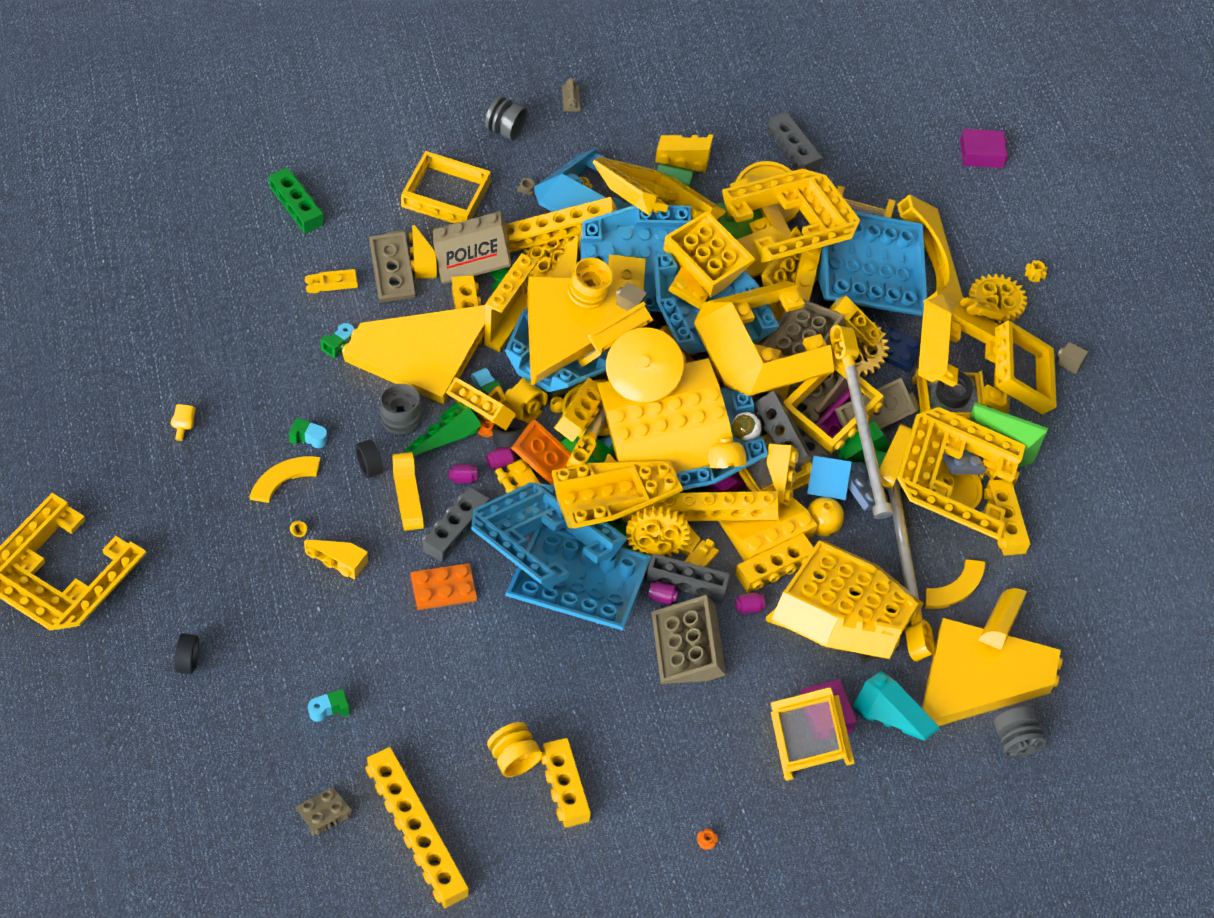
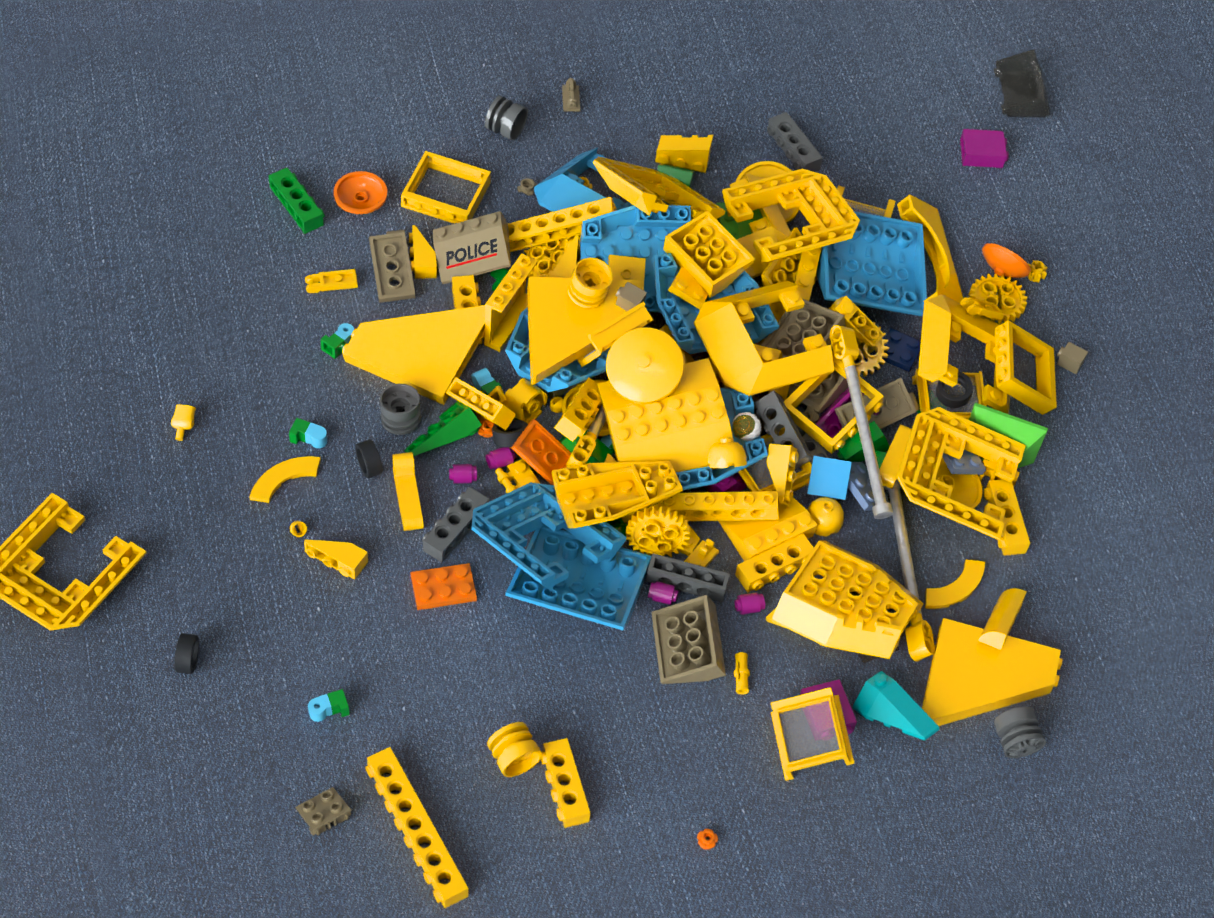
none -> orange dish [334,171,387,214]
none -> yellow pin [734,652,750,694]
none -> orange dish [982,243,1031,278]
none -> clear smoke windscreen [994,49,1051,118]

